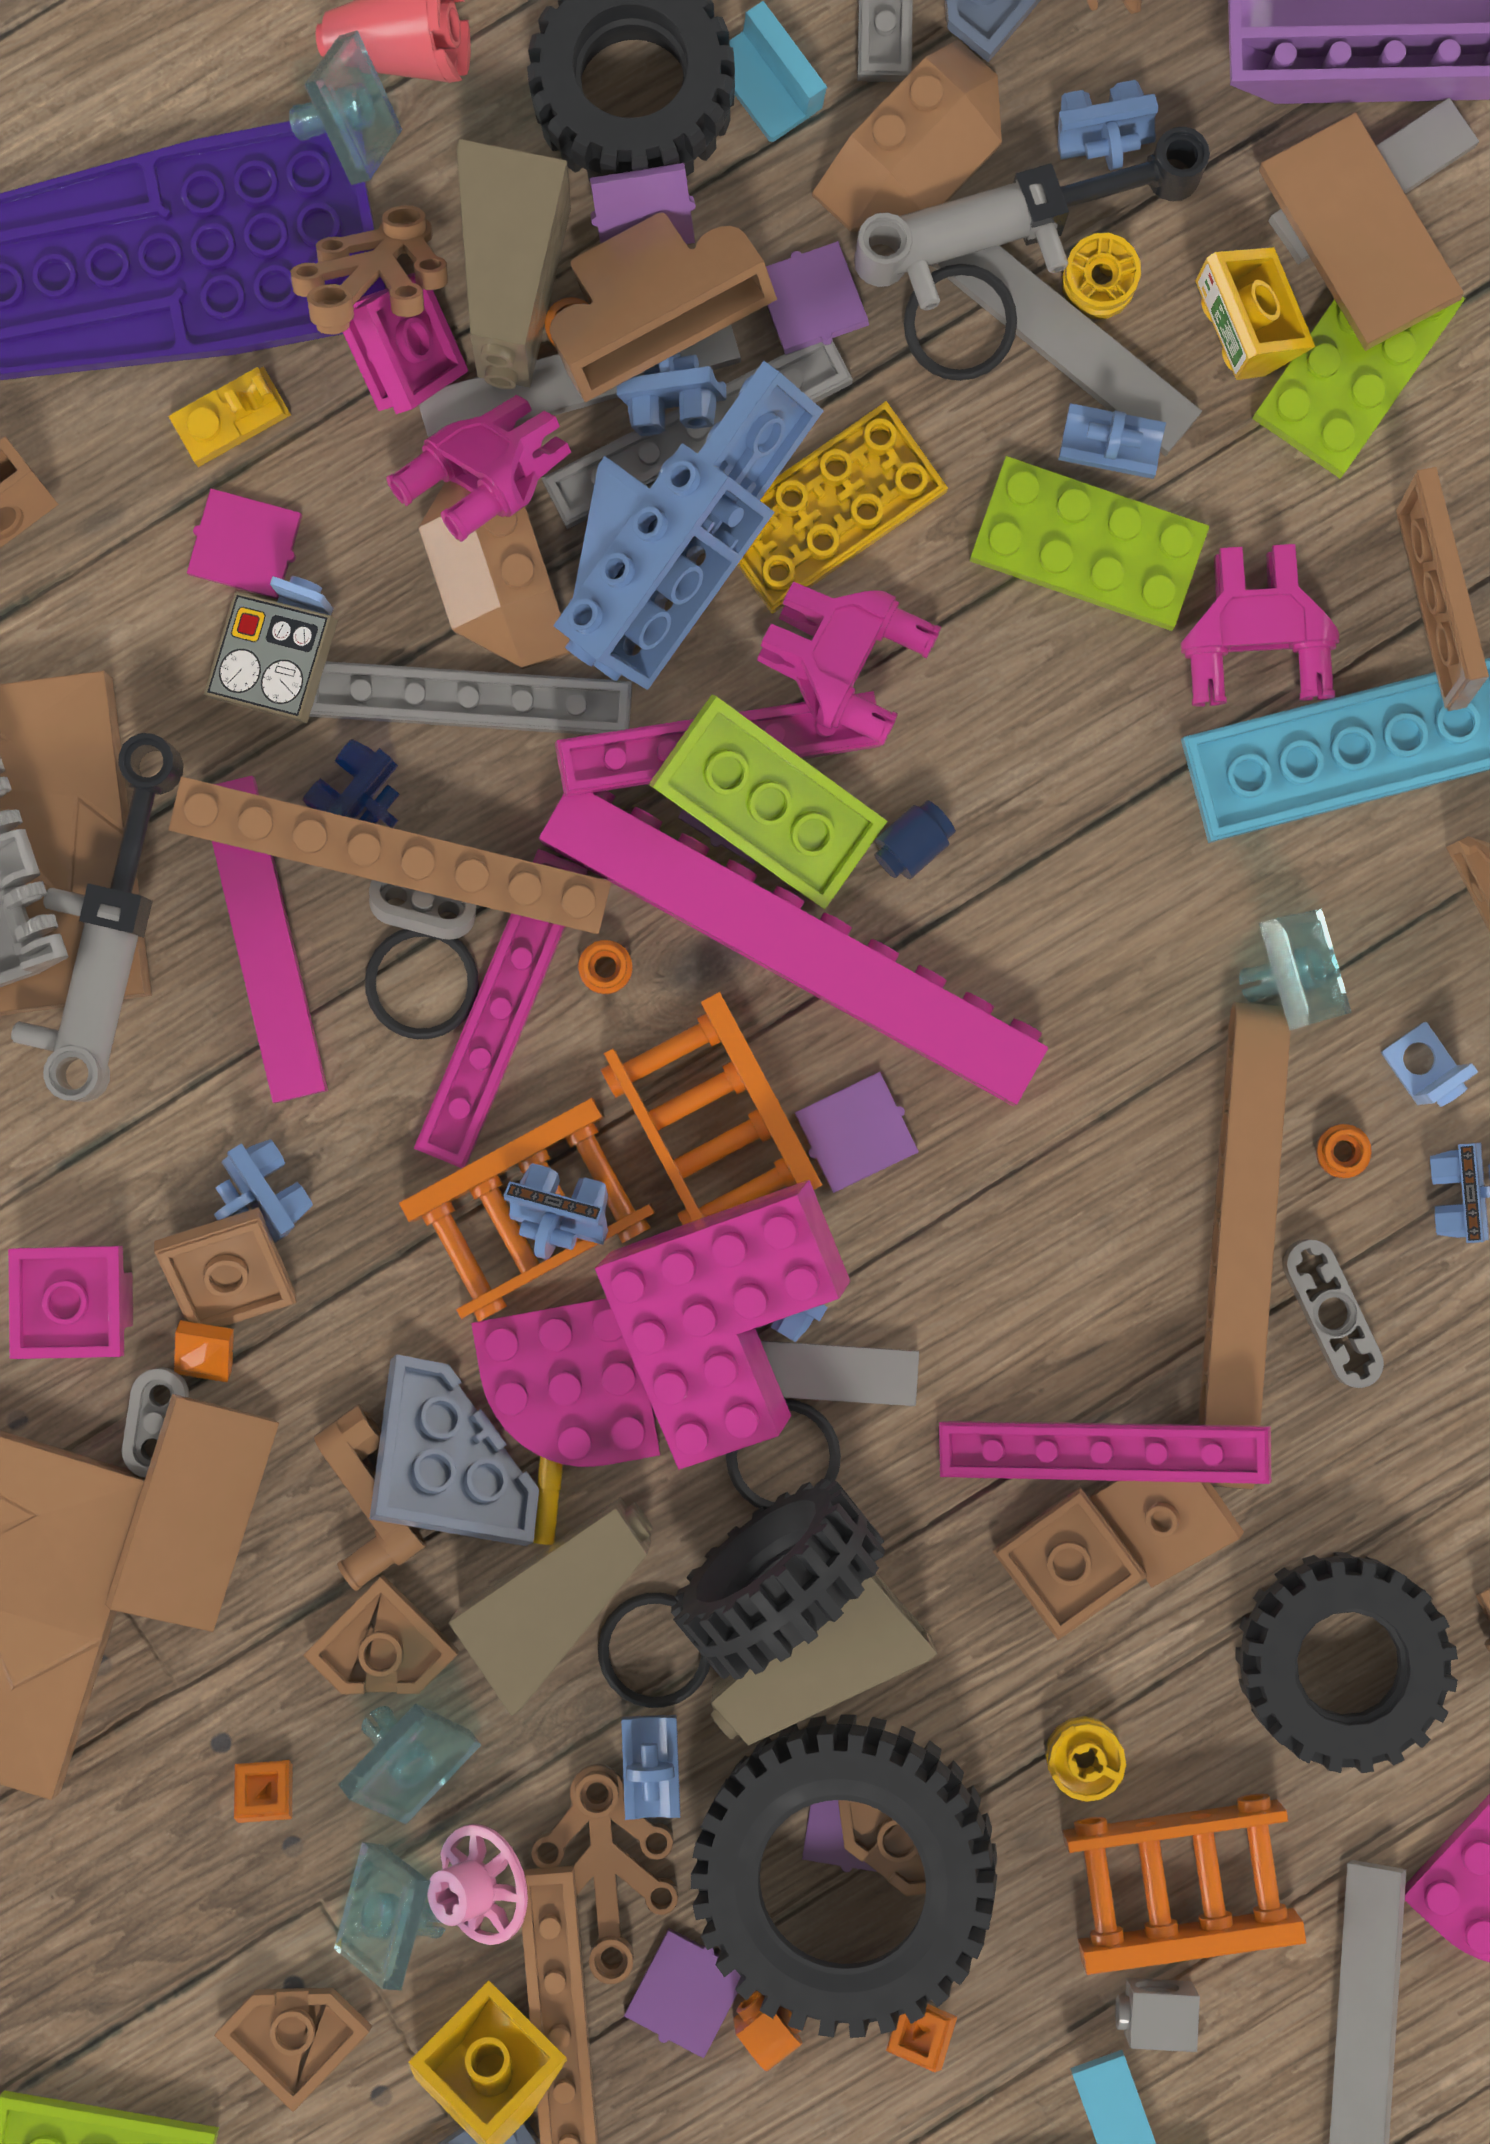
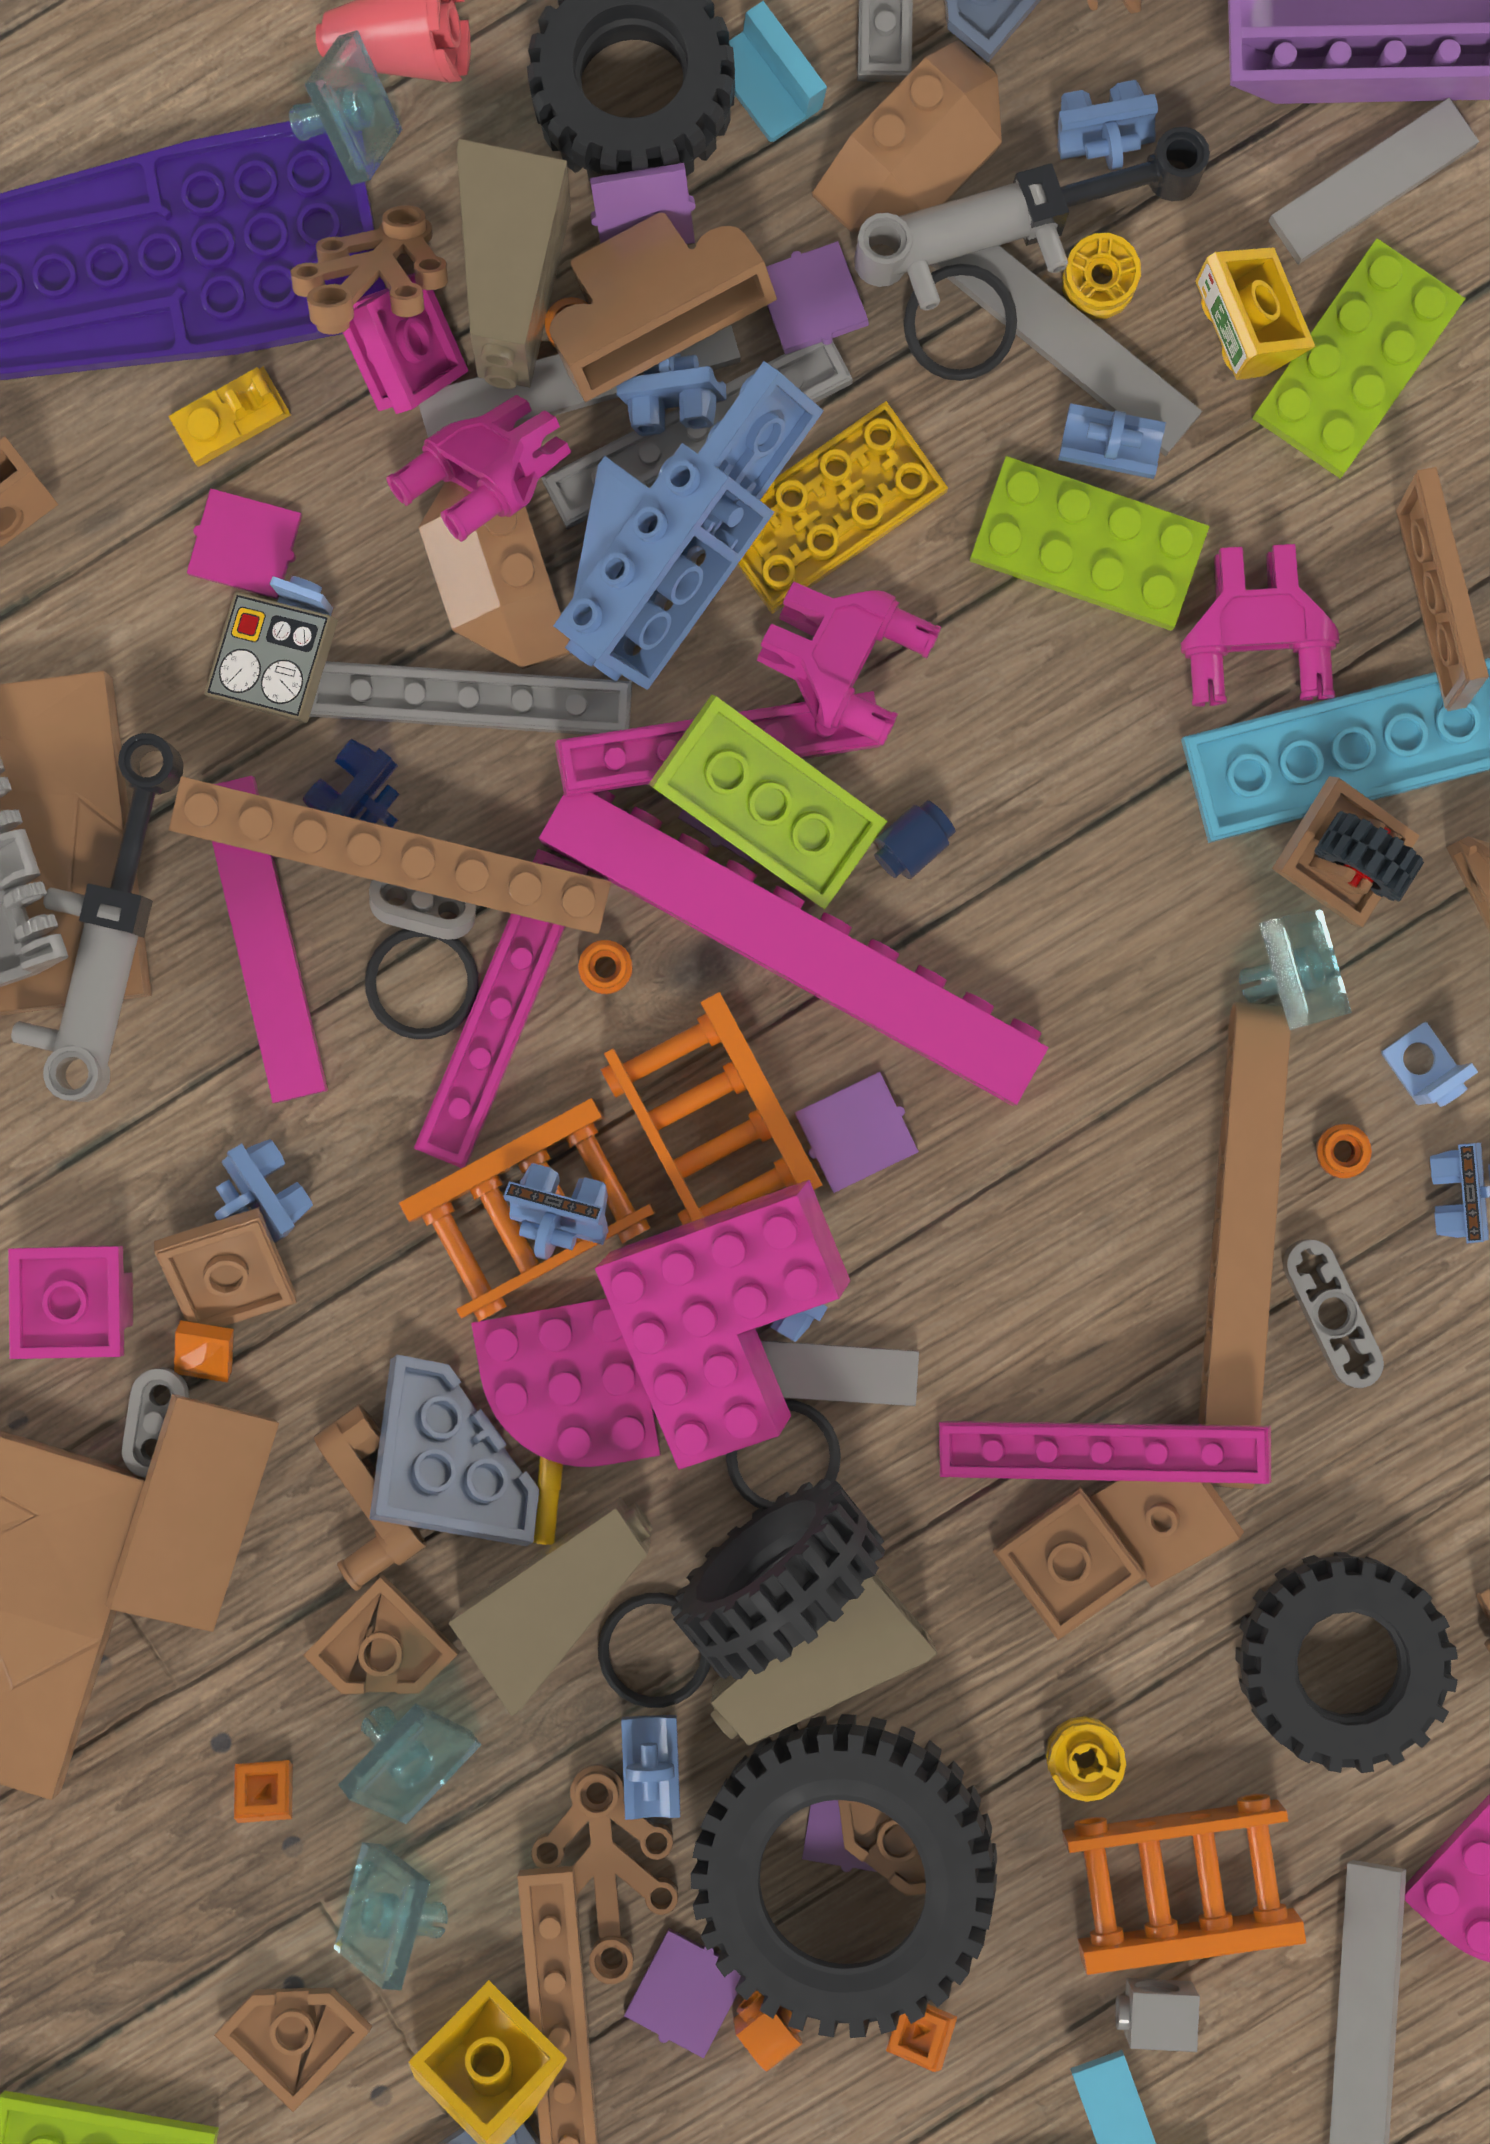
bright pink wheel [427,1824,528,1945] -> none
medium nougat tile [1259,113,1464,351] -> none
none -> plate [1272,776,1424,928]

